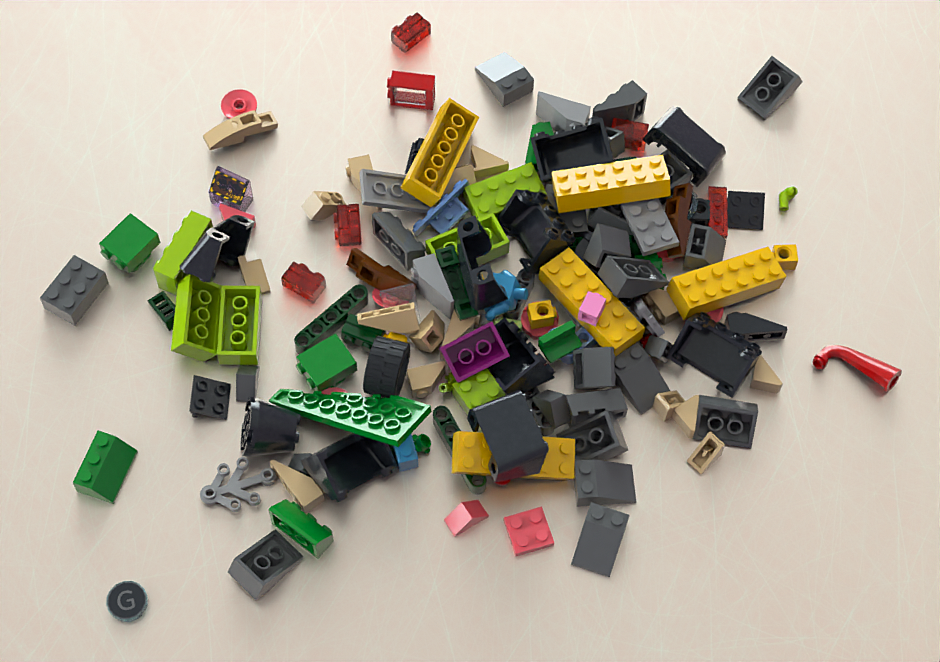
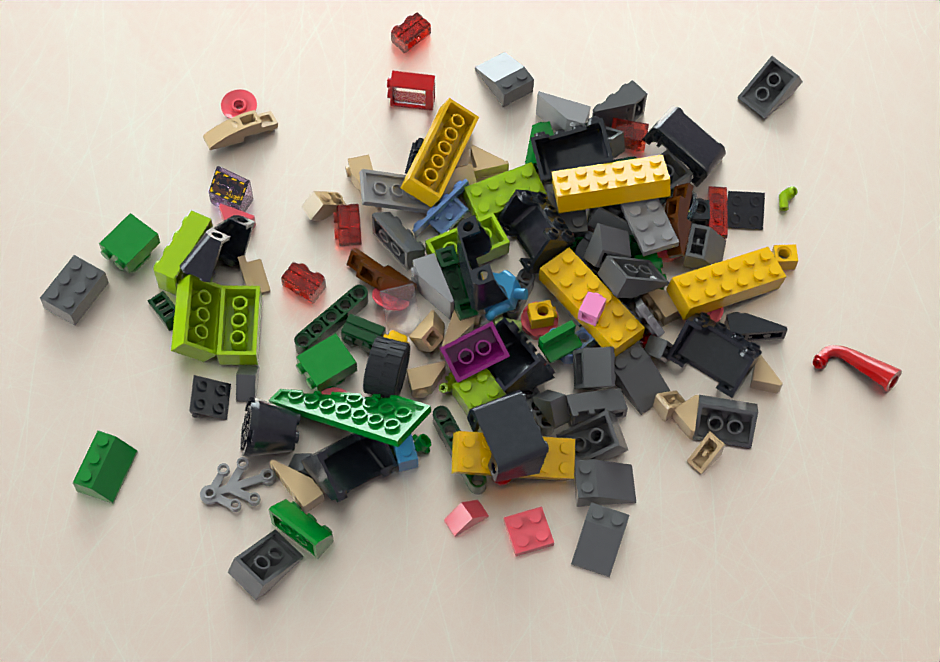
black tile [106,581,148,622] -> none
tan slope [357,302,419,334] -> none

